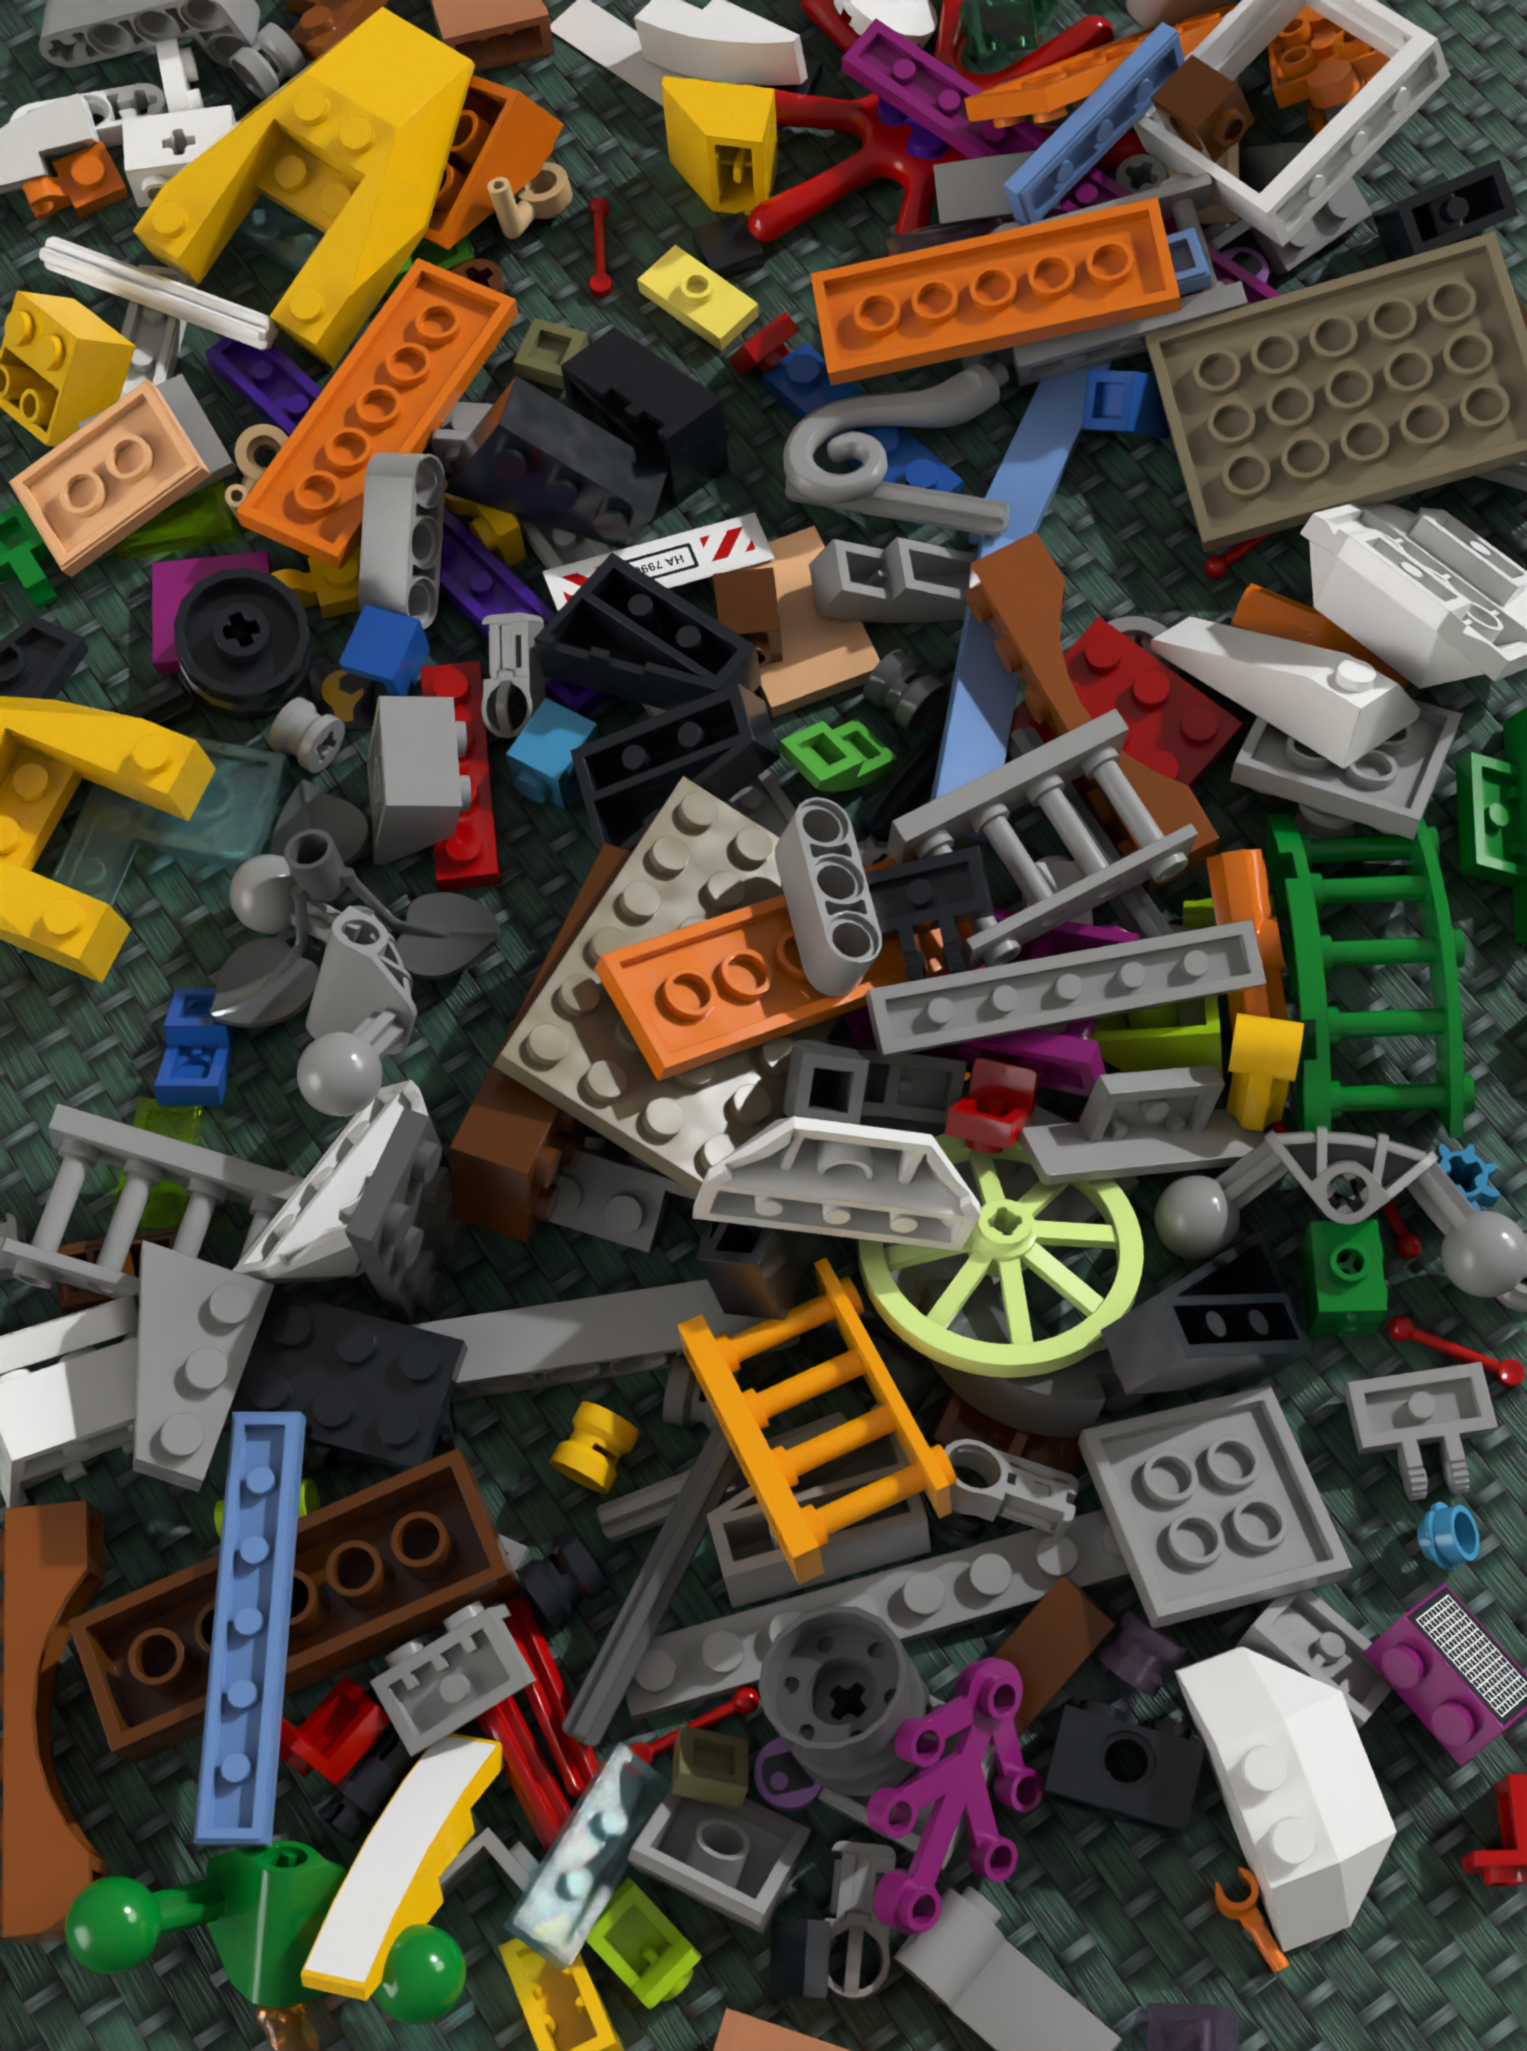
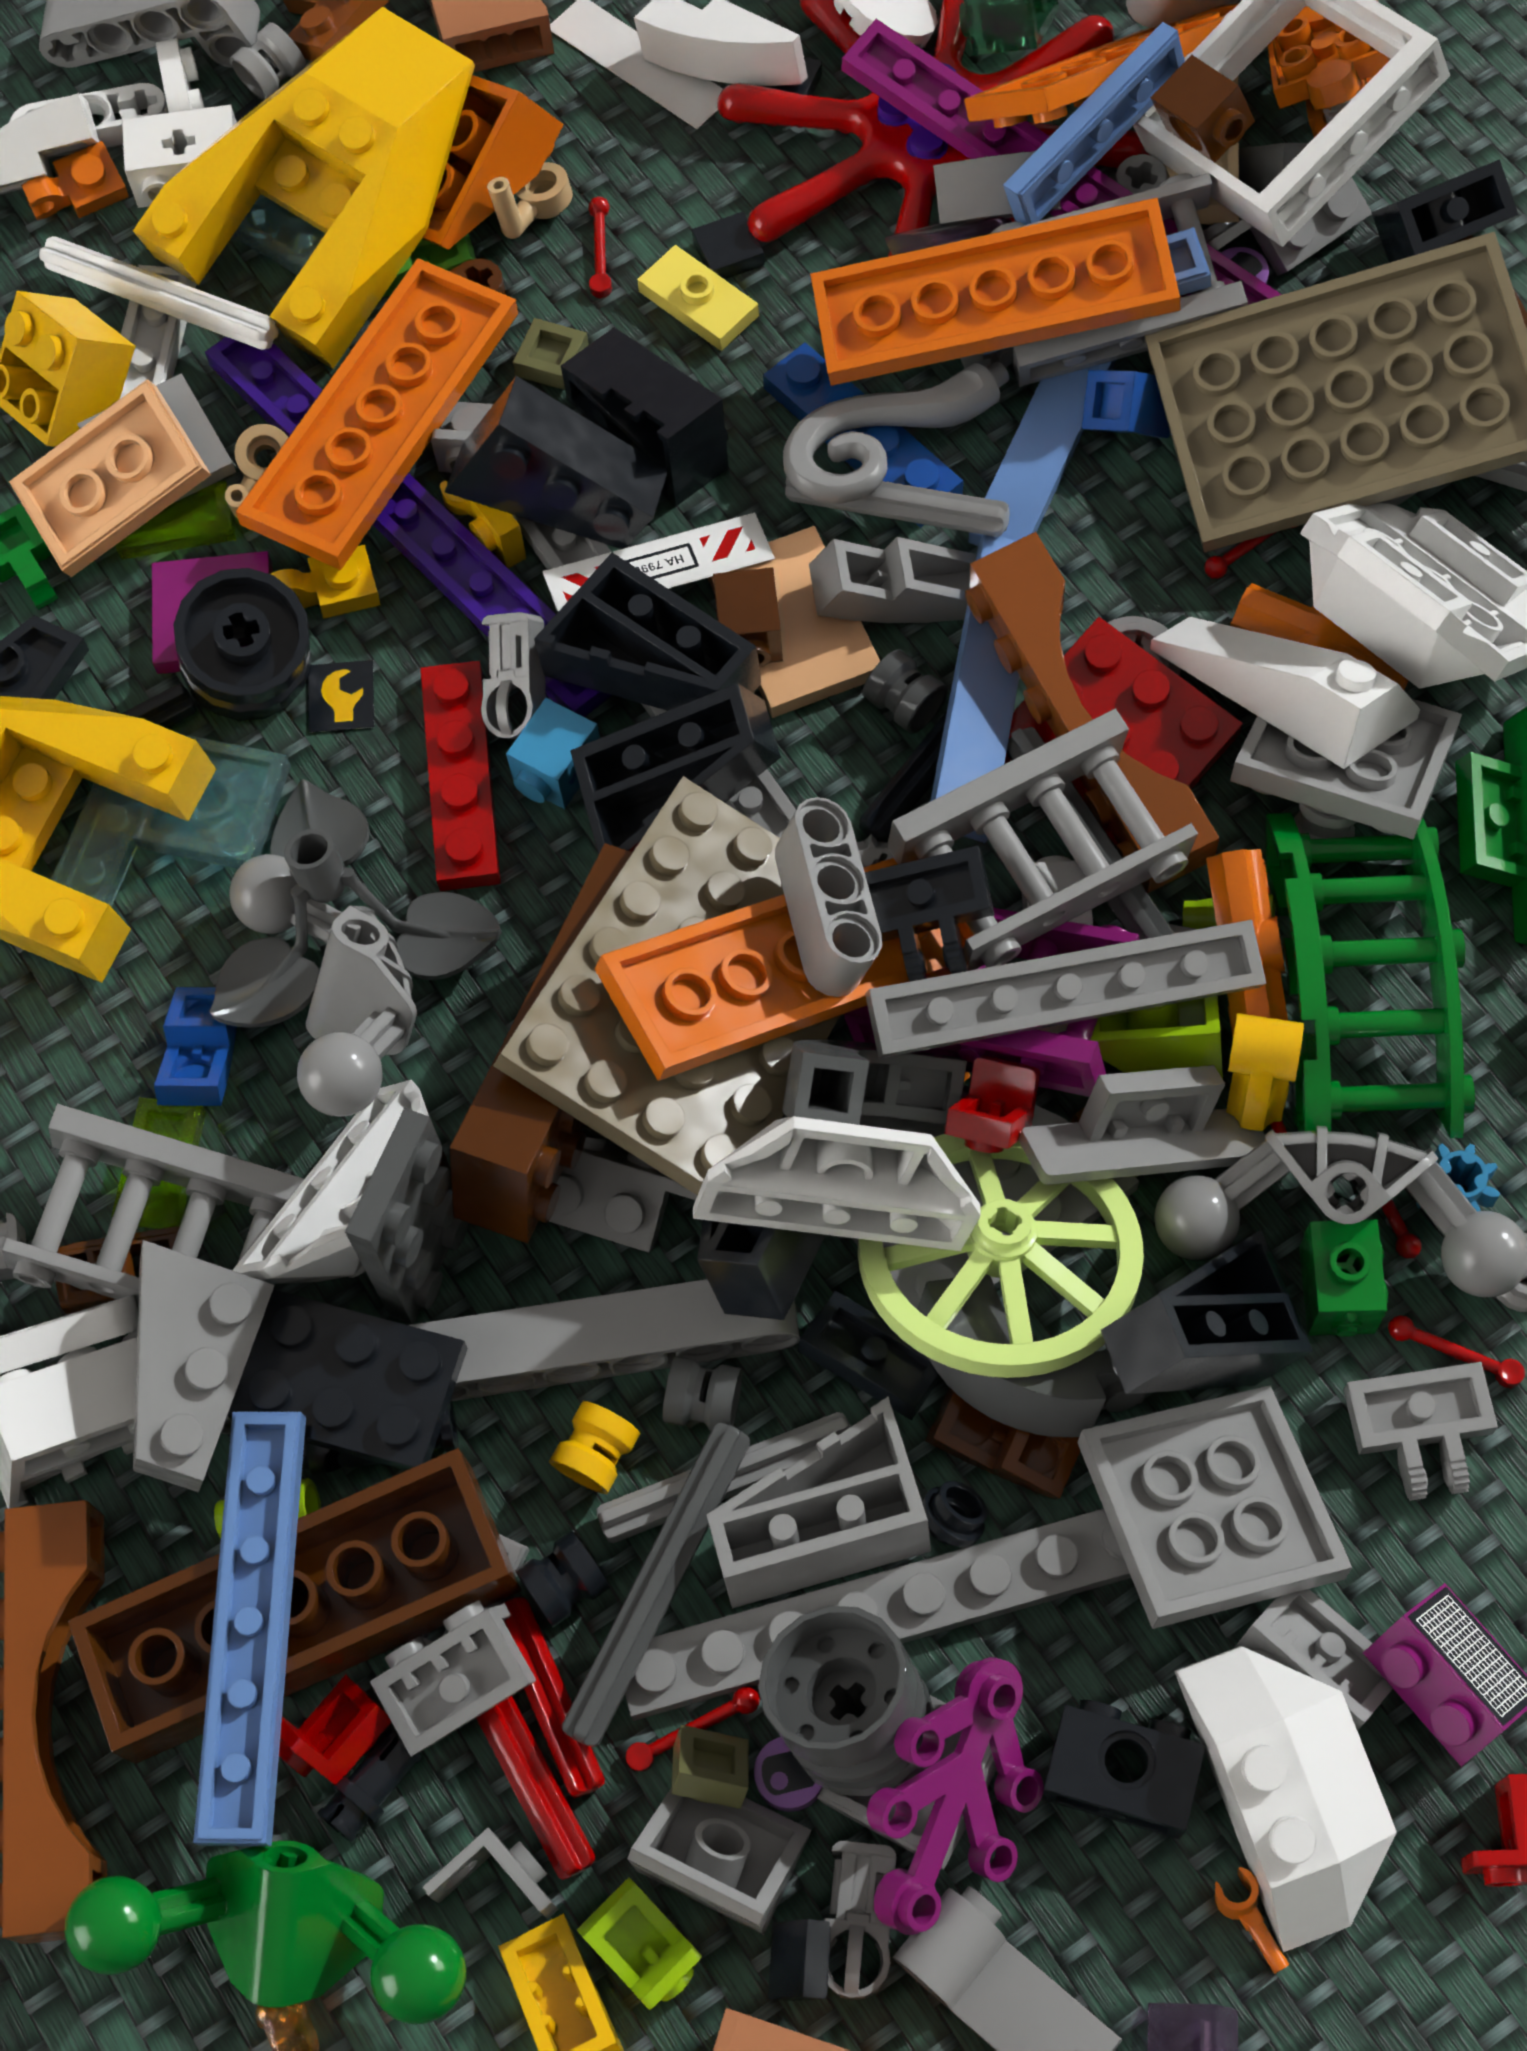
light grey wheel [269,697,345,773] -> none
white slope [300,1733,506,2001] -> none
blue panel [339,605,430,696] -> none
light grey beam [358,452,446,629] -> none
light grey slope [367,696,471,865] -> none
clear light blue tile [503,1742,672,1971] -> none
yellow slope [661,76,779,216] -> none
light orange fence [677,1257,957,1585] -> none
red plate [727,311,799,377] -> none
bright green slope [777,718,898,792] -> none
light grey piece [944,1439,1079,1542] -> none
reddish brown slope [992,1575,1119,1737] -> none
clear purple wheel [1097,1608,1187,1697] -> none
dark azure plate [1417,1502,1480,1571] -> none

